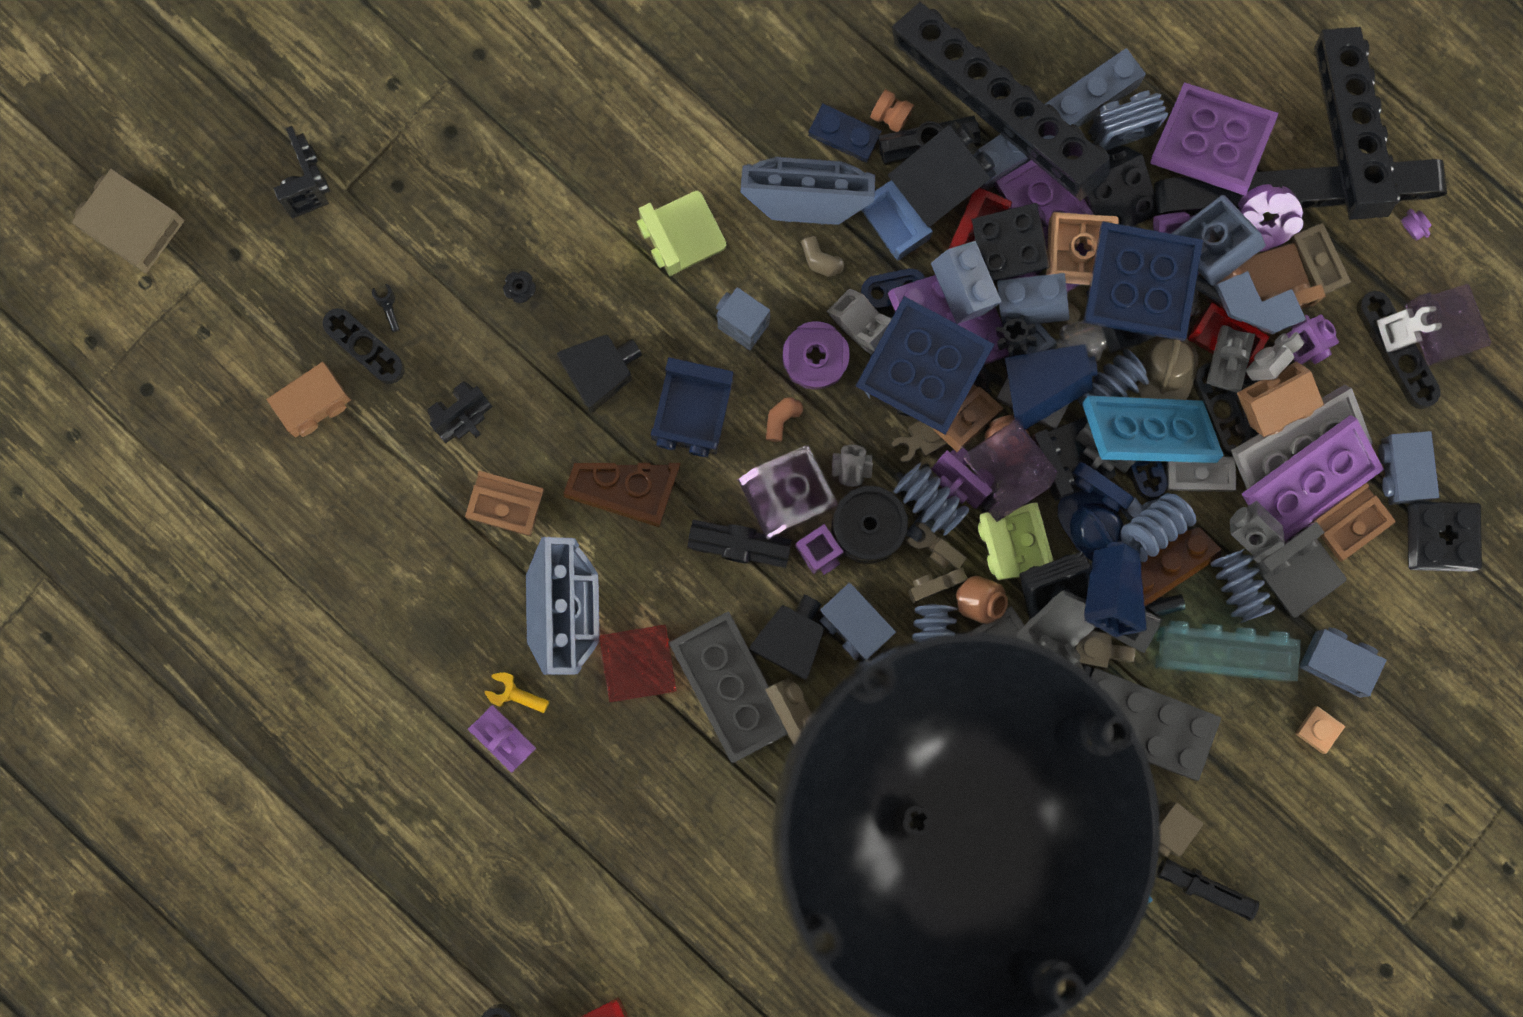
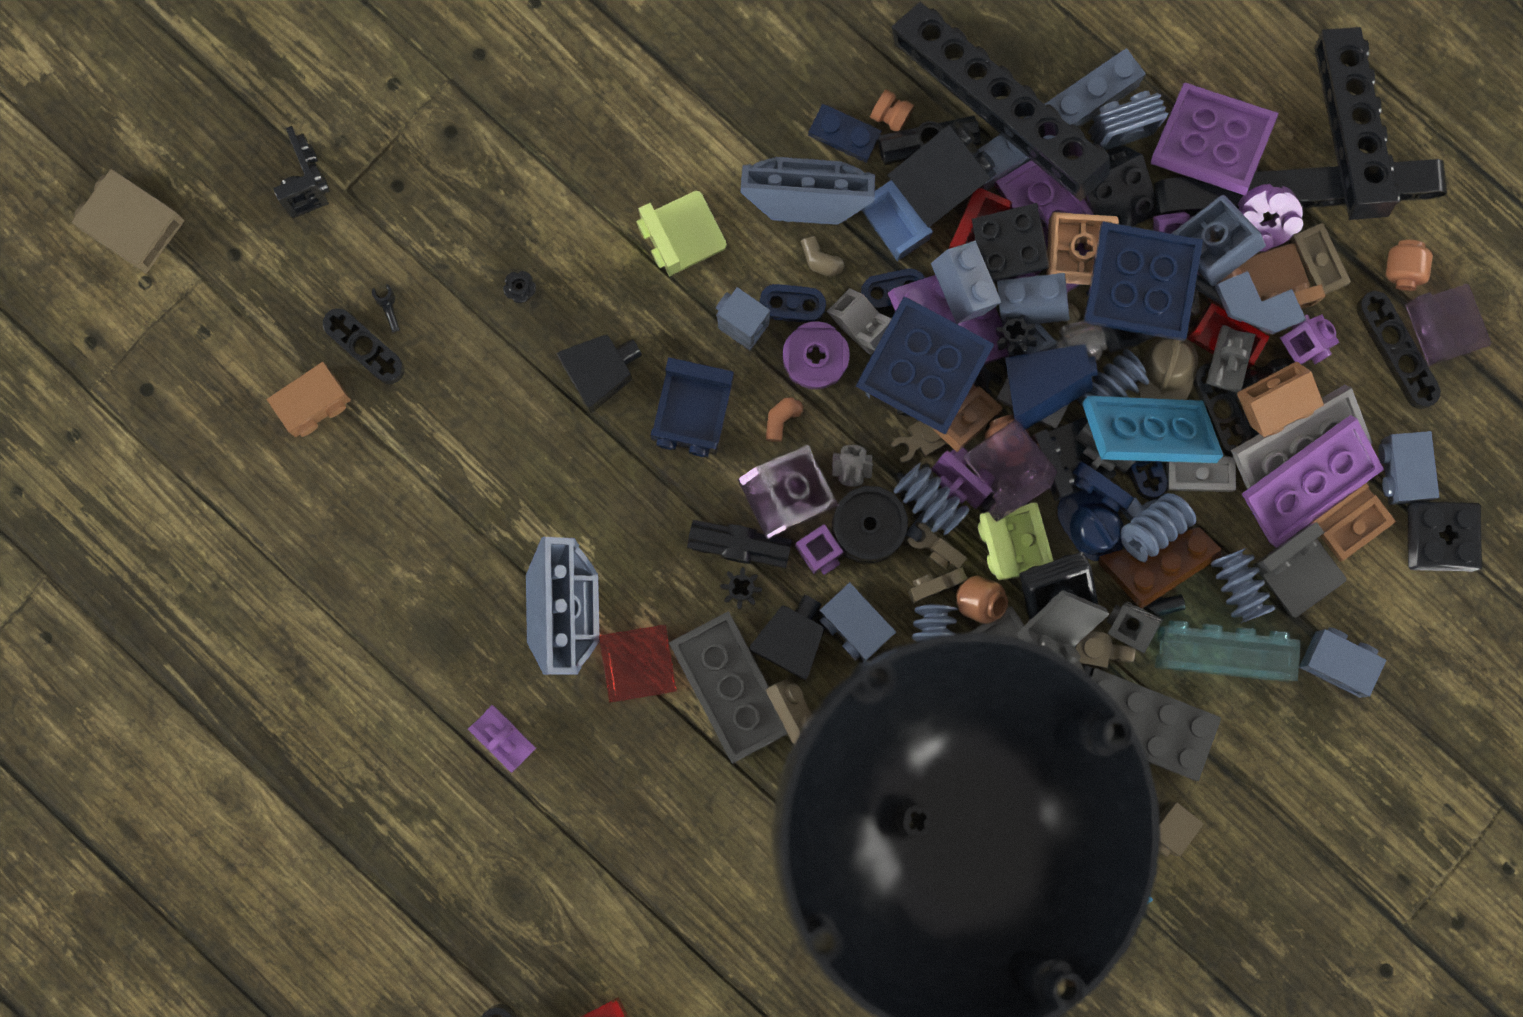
black hips [427,381,493,444] -> none
medium nougat plate [465,471,545,537] -> none
yellow bar [484,672,549,713] -> none
reddish brown wing [563,463,680,528] -> none
dark blue slope [1084,542,1147,637] -> none
black pin [1156,857,1260,921] -> none
dark grey brick [1230,501,1285,563] -> none
light grey plate [1245,332,1304,381] -> none
light nougat plate [1295,706,1345,754] -> none
plate [1377,306,1442,352] -> none
medium lavender plate [1401,208,1432,241] -> none
none -> black gear [720,567,762,610]
none -> dark blue plate [760,284,826,323]
none -> nougat head [1386,240,1433,291]

